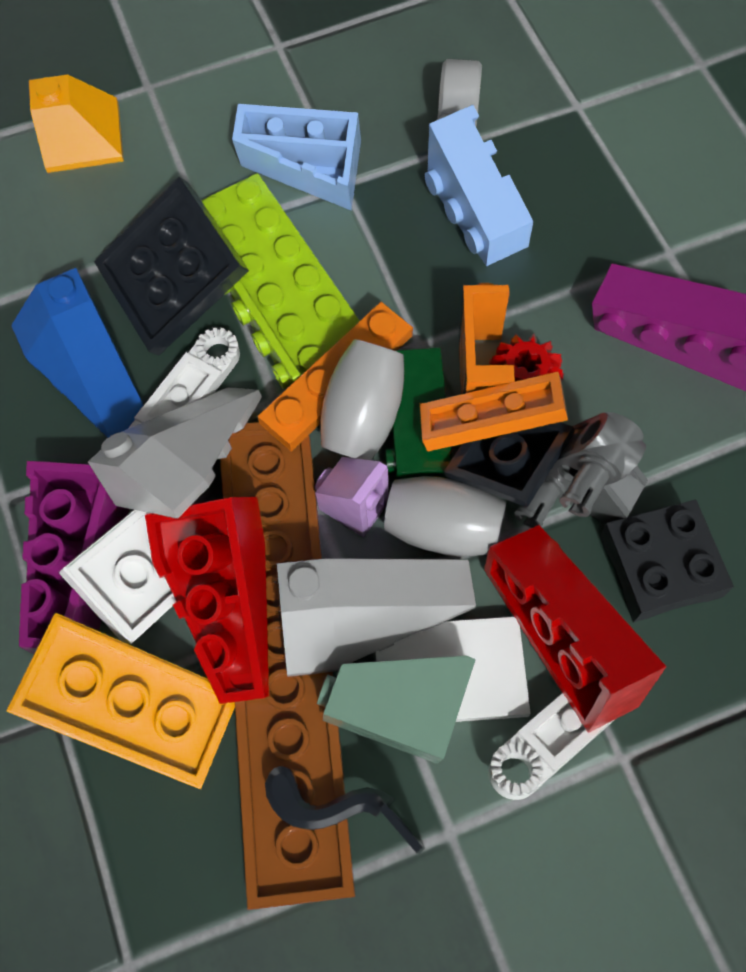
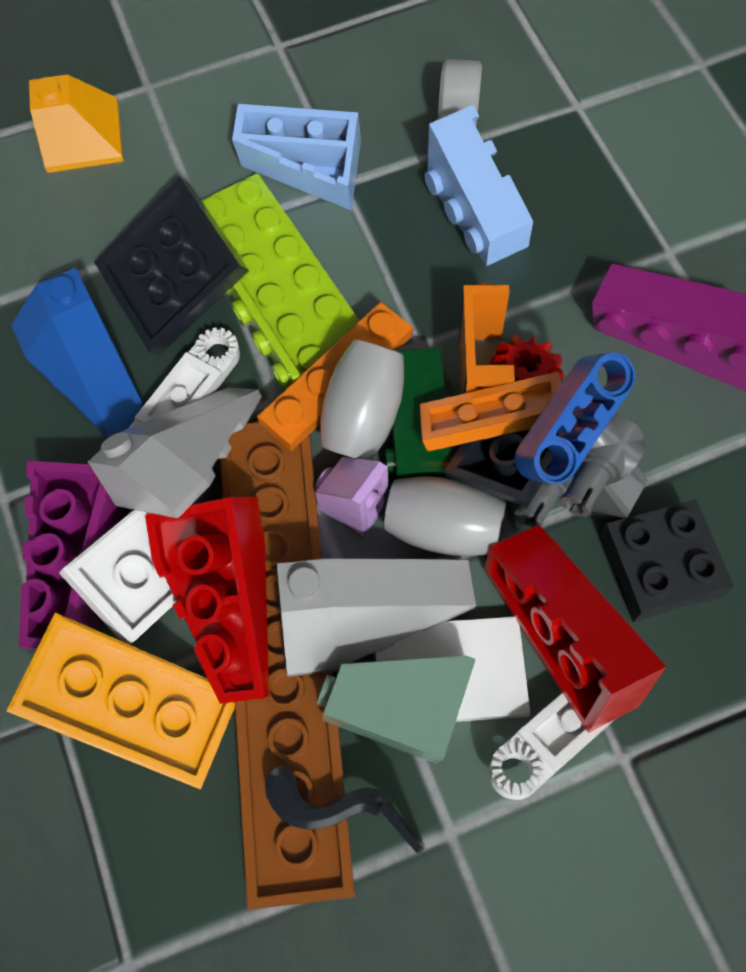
none -> blue beam [515,352,636,484]

